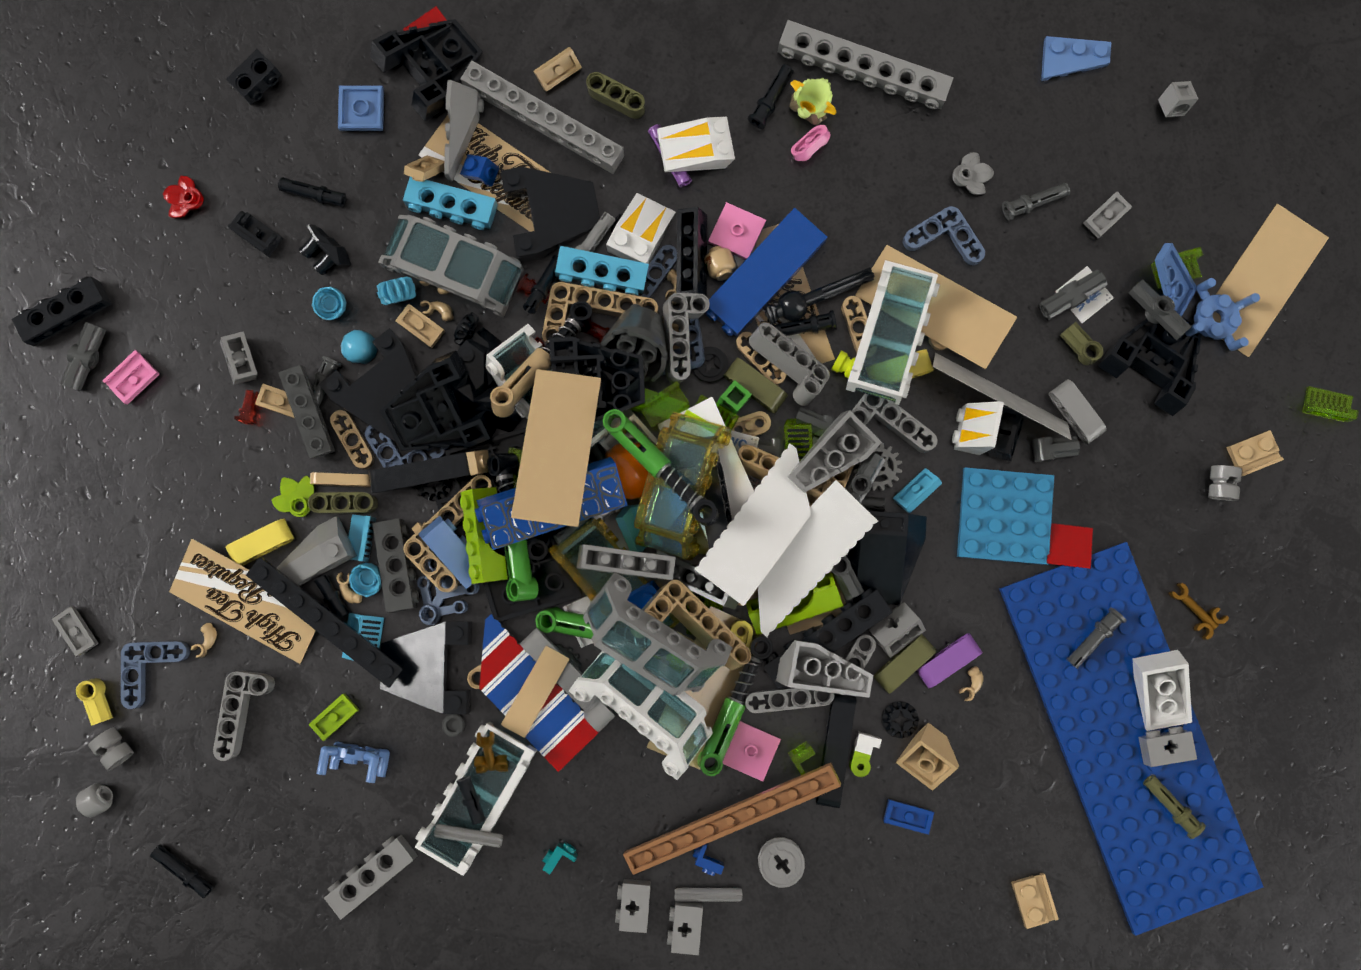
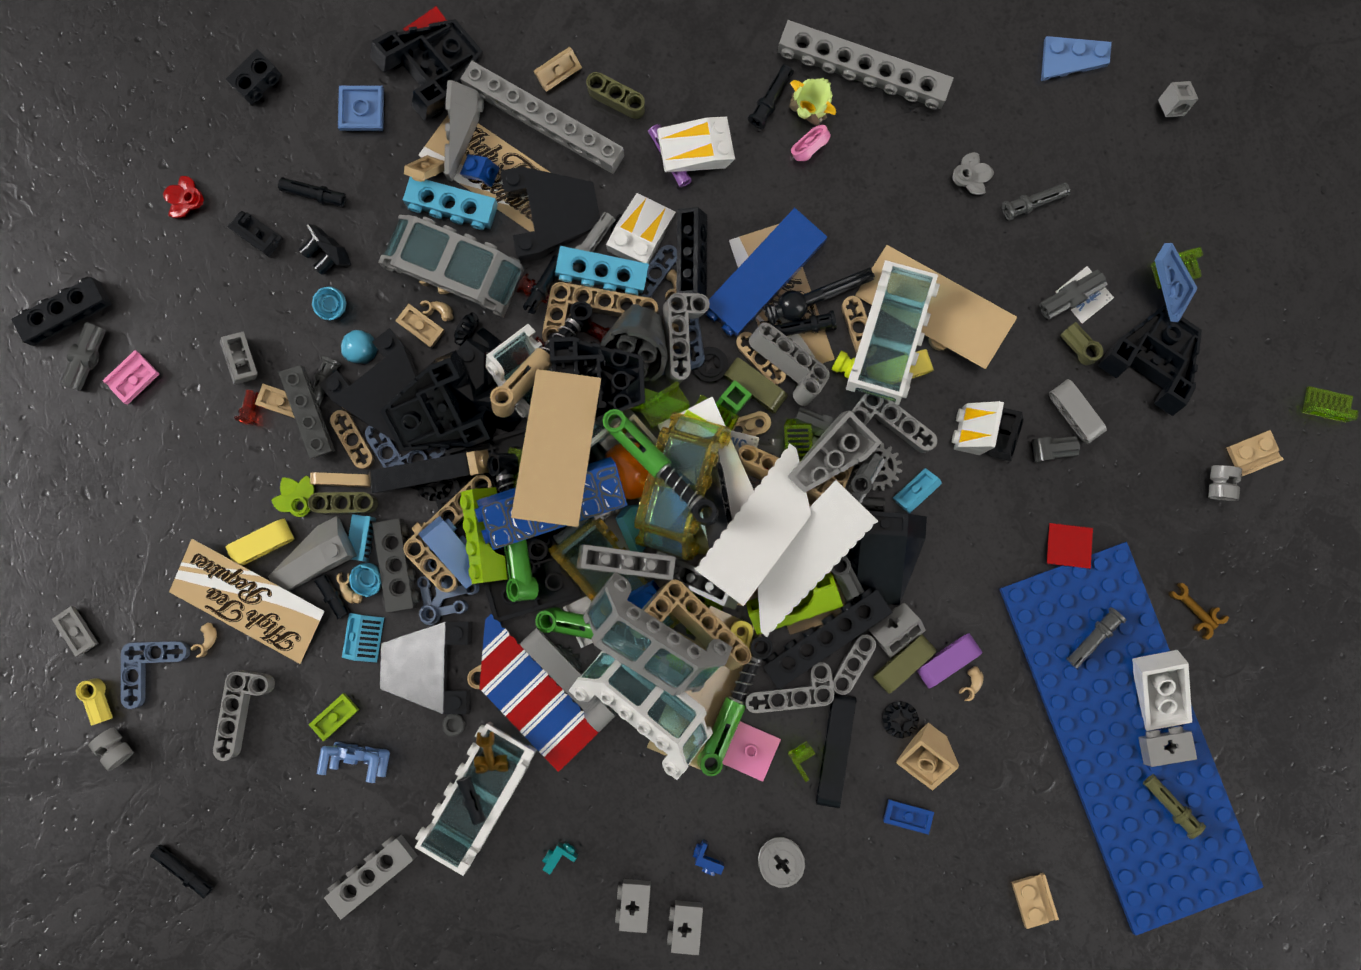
light grey head [76,783,113,818] -> none
black plate [246,557,404,688] -> none
medium azure gear [377,276,416,305] -> none
light grey axle [434,824,503,848] -> none
tan sticker [501,646,569,738] -> none
medium nougat plate [623,763,841,875] -> none
light grey axle [675,888,743,902] -> none
tan head [704,246,736,281] -> none
bright pink plate [708,202,766,260] -> none
light grey wedge [776,640,874,698] -> none
leg [849,731,882,777] -> none
sand blue beam [903,206,985,265] -> none
white sticker [933,353,1072,440] -> none
dark azure plate [957,467,1054,565] -> none
light grey plate [1083,192,1132,239] -> none
dark grey piece [1129,279,1192,340] -> none
medium blue plate [1185,278,1260,351] -> none
tan sticker [1213,204,1329,357] -> none

